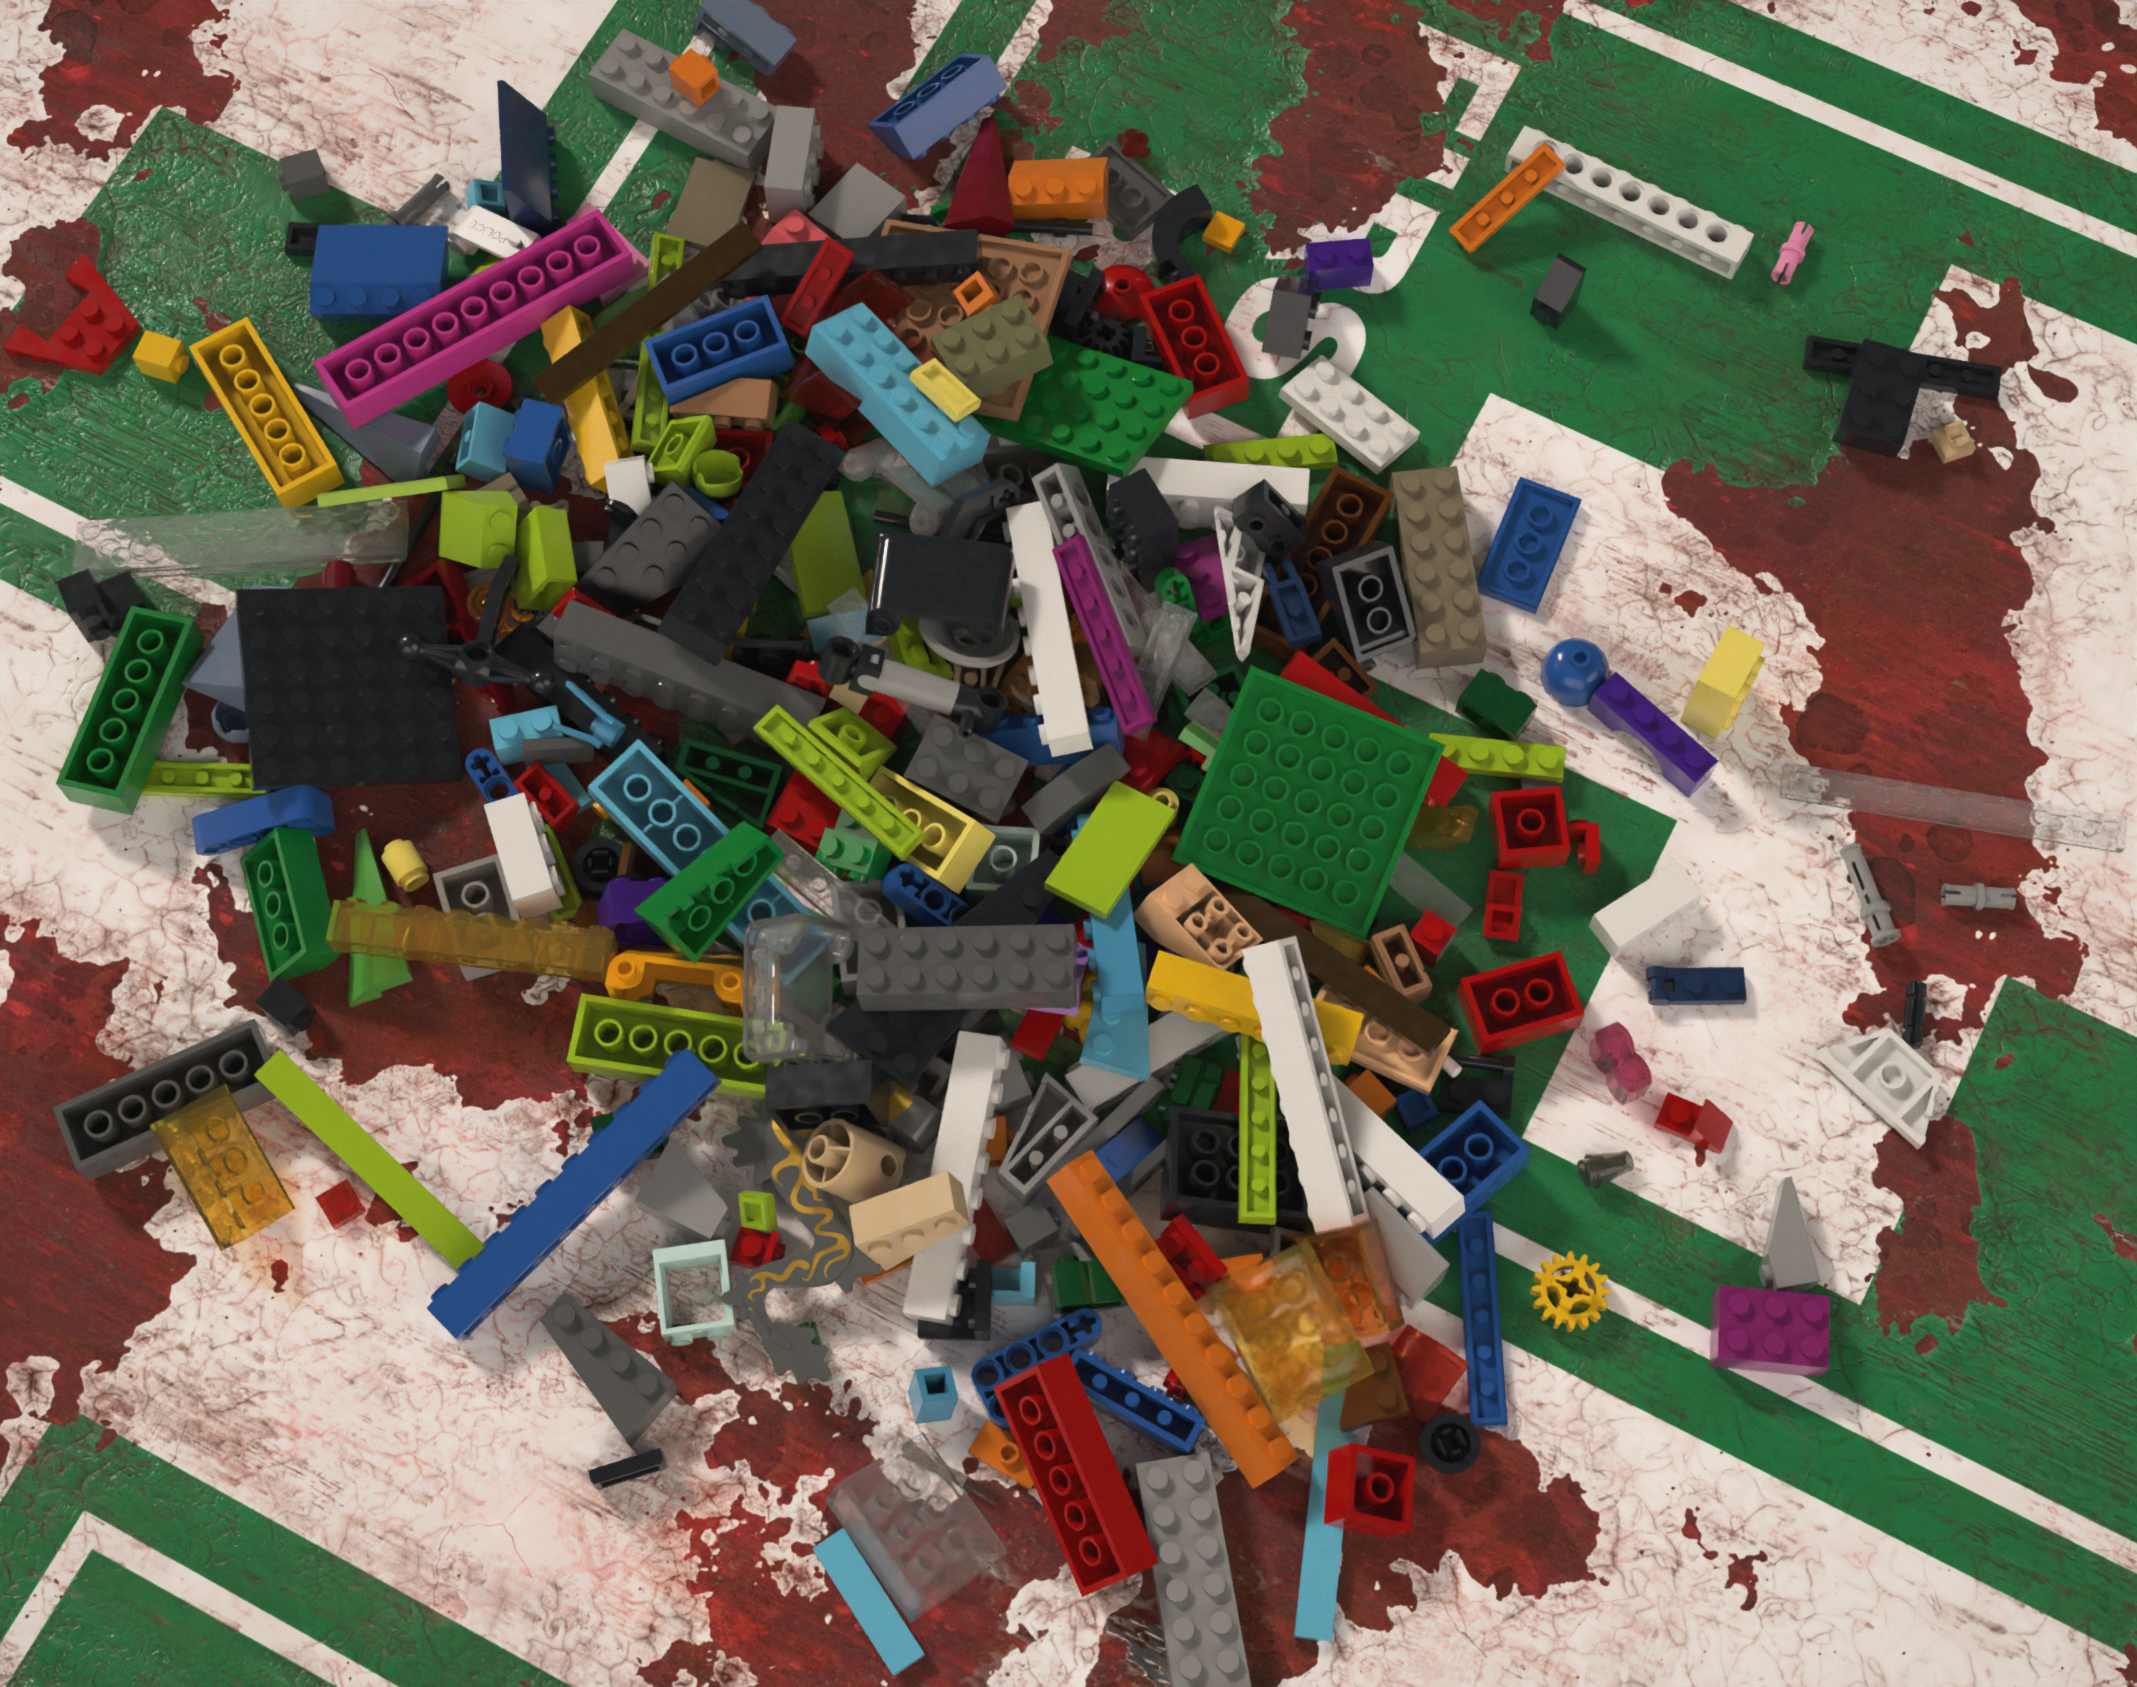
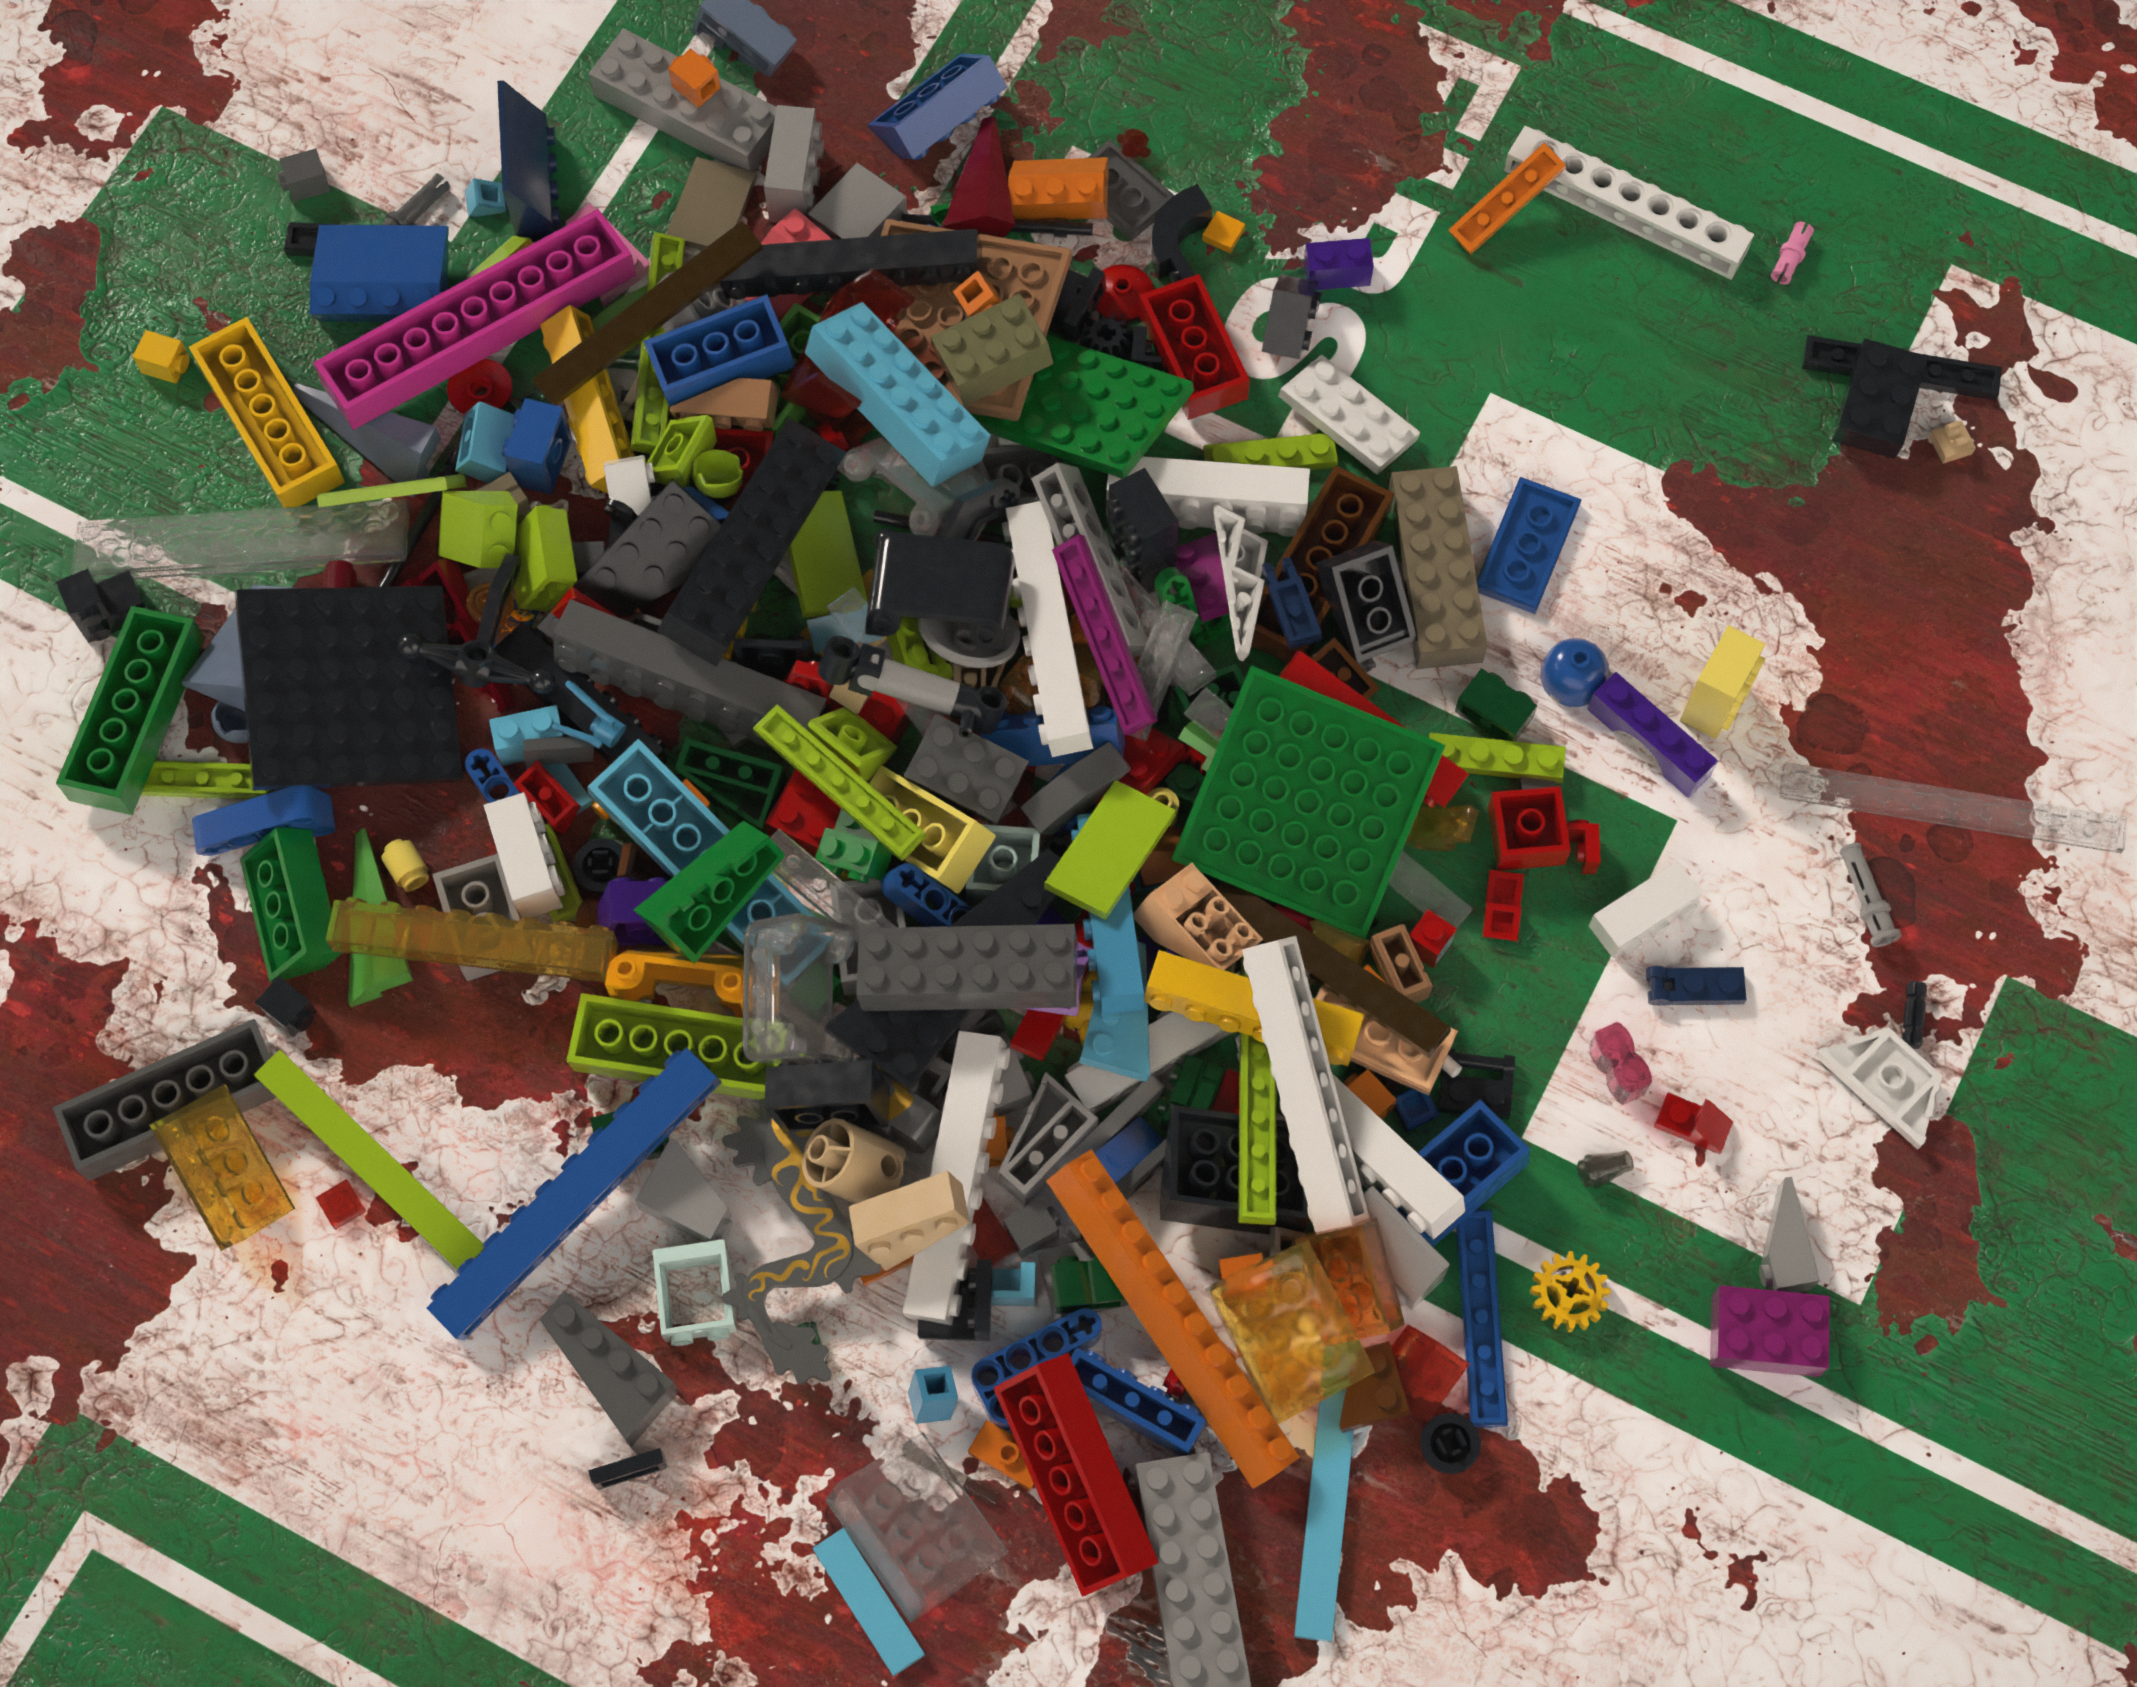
red wing [2,255,142,376] -> none
white door [449,205,541,260] -> none
red bracket [730,1226,786,1270] -> none
lime tile [738,1190,778,1232] -> none
red tile [778,236,857,340] -> none
light yellow tile [909,358,981,423] -> none
red plate [1154,1213,1228,1302] -> none
black brick [1232,479,1307,561] -> none
red brick [1324,1443,1416,1539] -> none
red brick [1456,950,1585,1055] -> none
black slope [1530,253,1587,330] -> none
light grey pin [1941,883,2016,911] -> none

